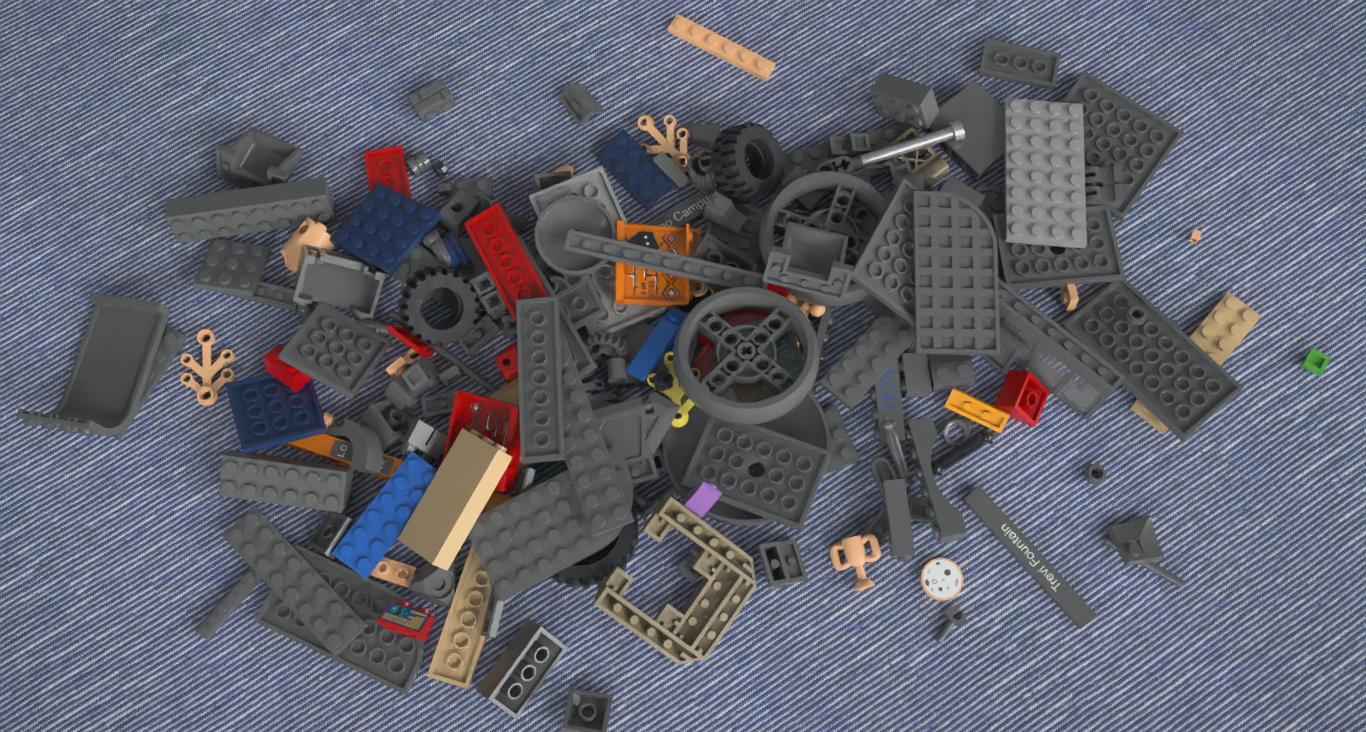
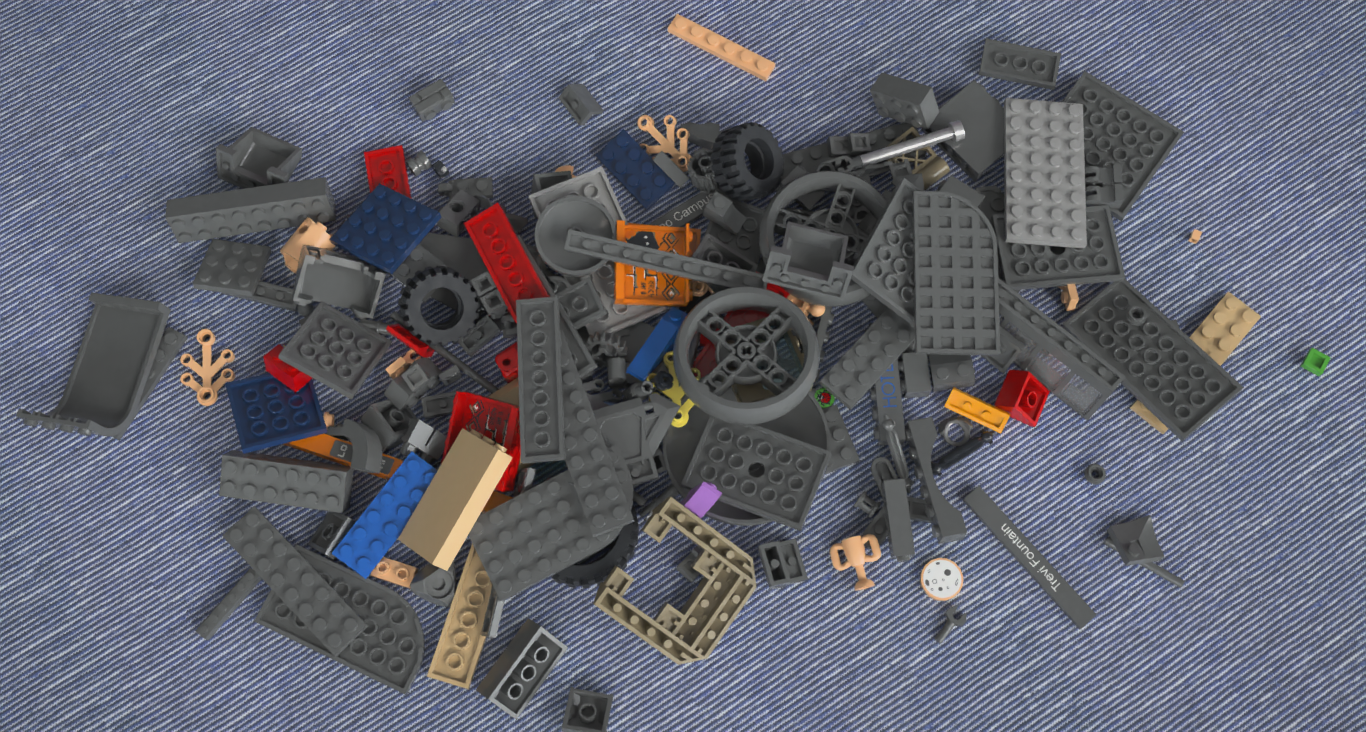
slope [377,600,435,642] -> none
piece [423,230,472,270] -> none
none -> dark grey hinge [622,381,654,402]
none -> tile [814,388,835,409]
none -> dark grey bush [854,491,882,519]

